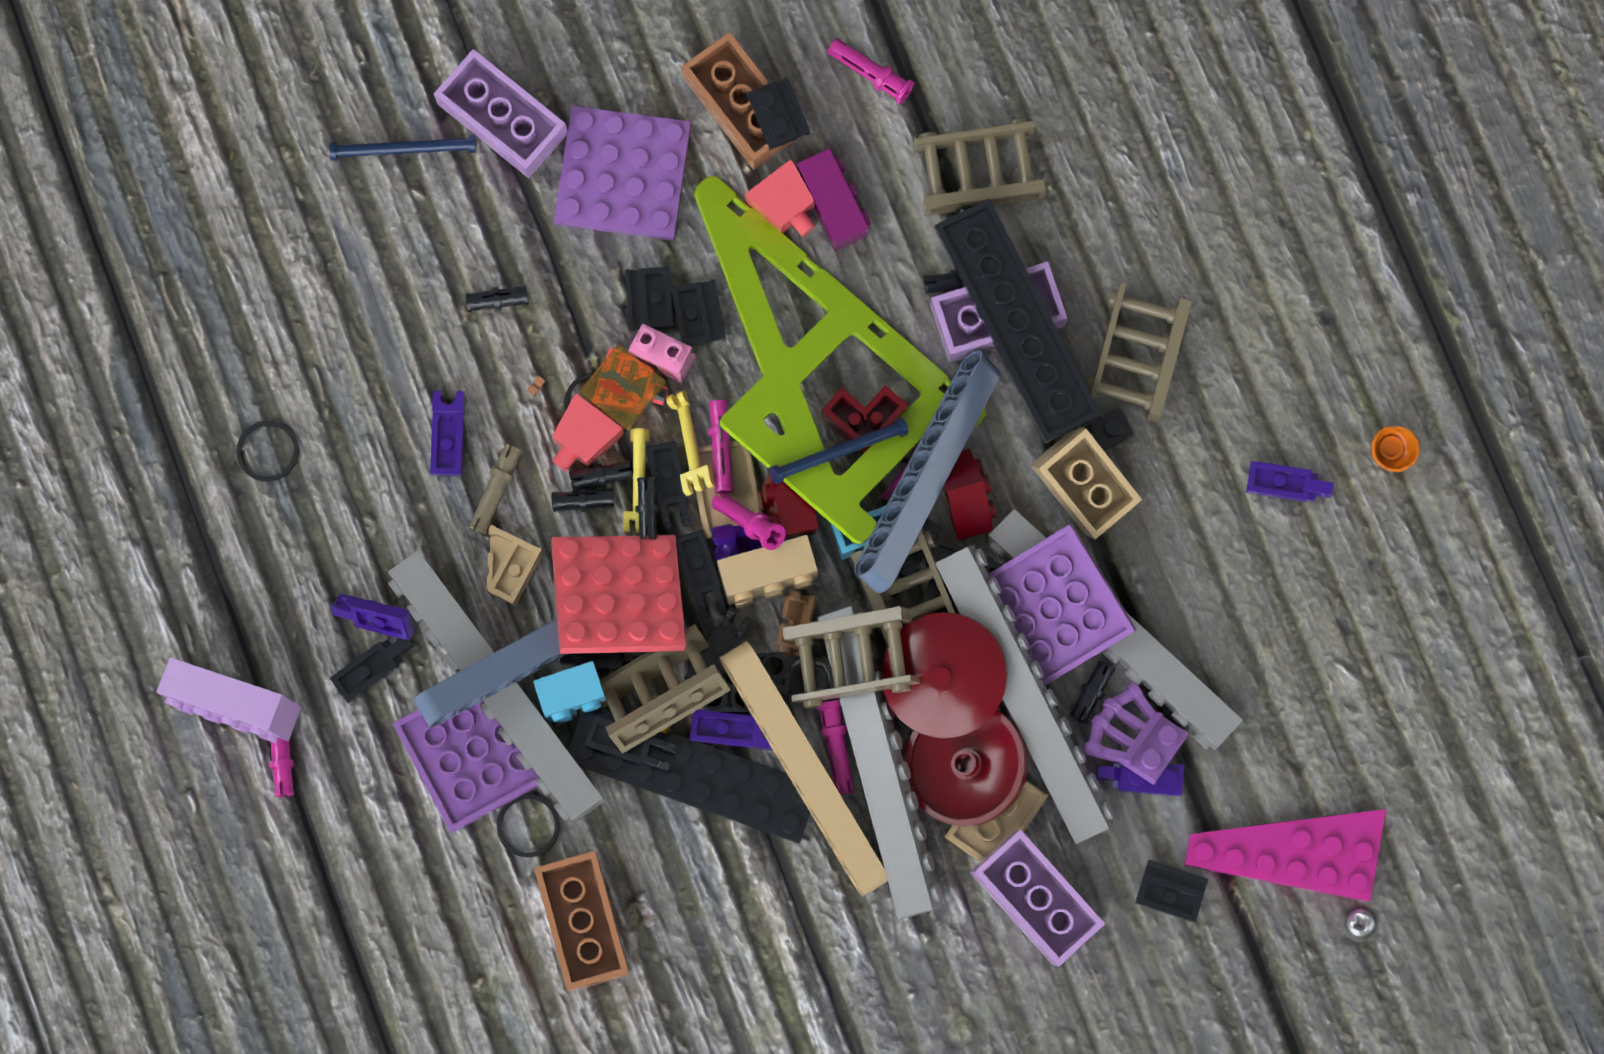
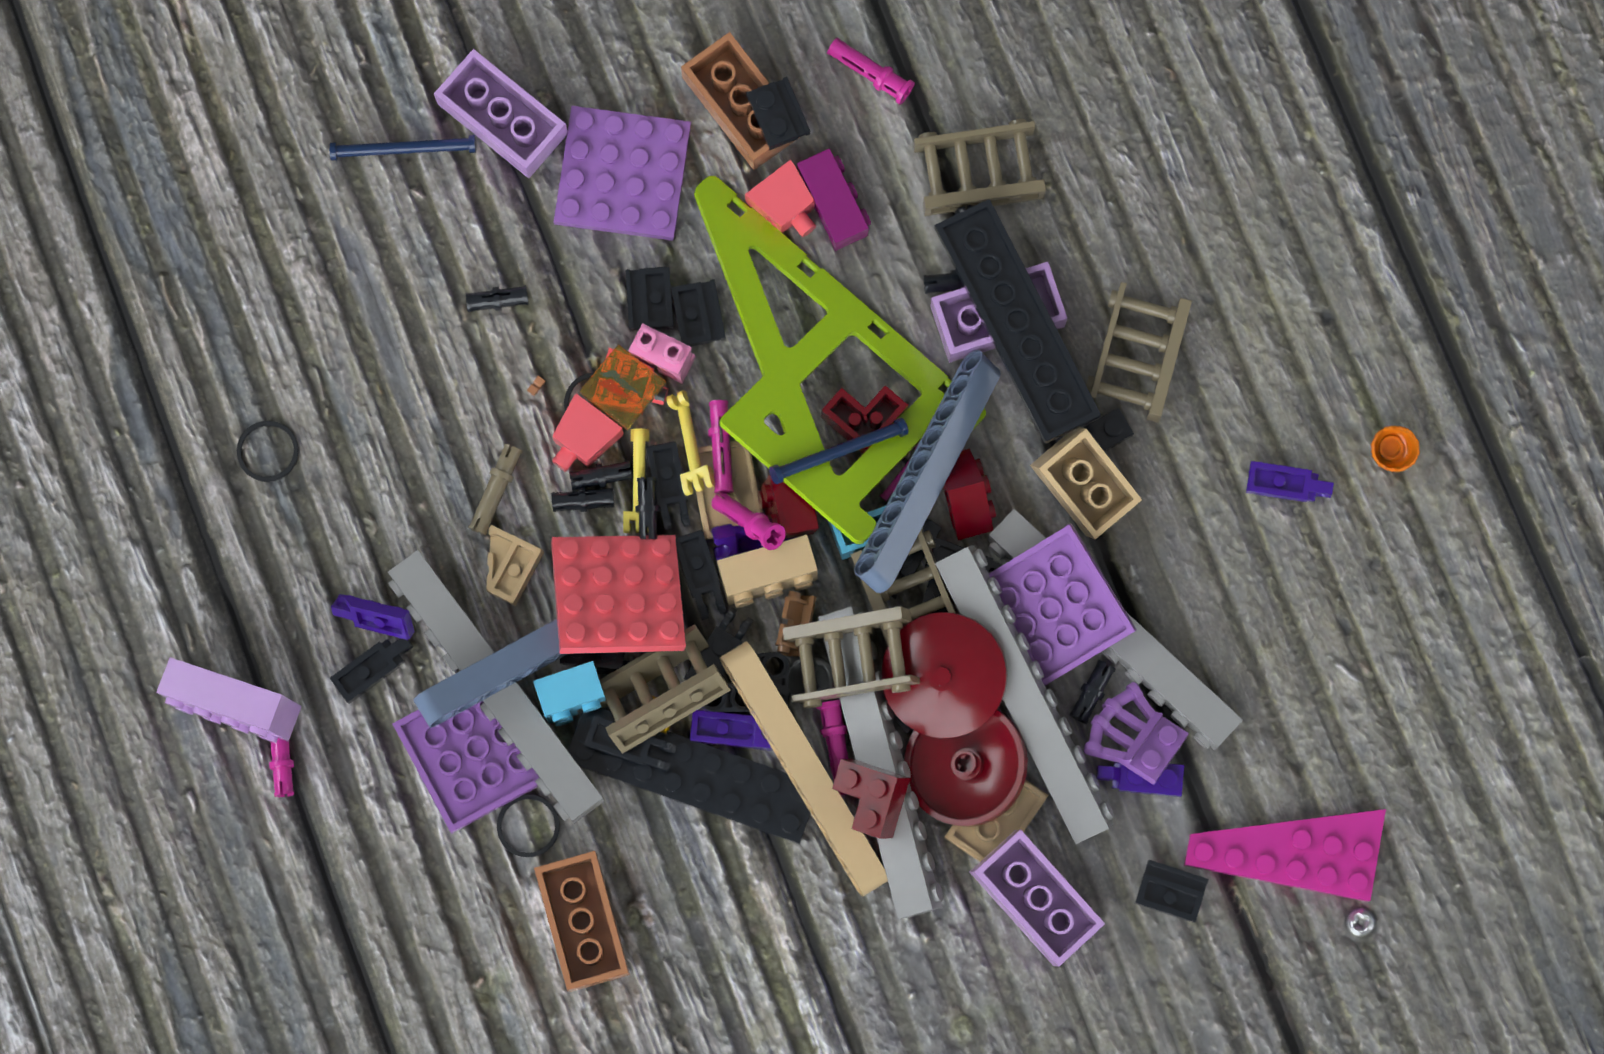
dark purple plate [430,390,466,477] -> none
none -> dark red brick [832,759,910,839]

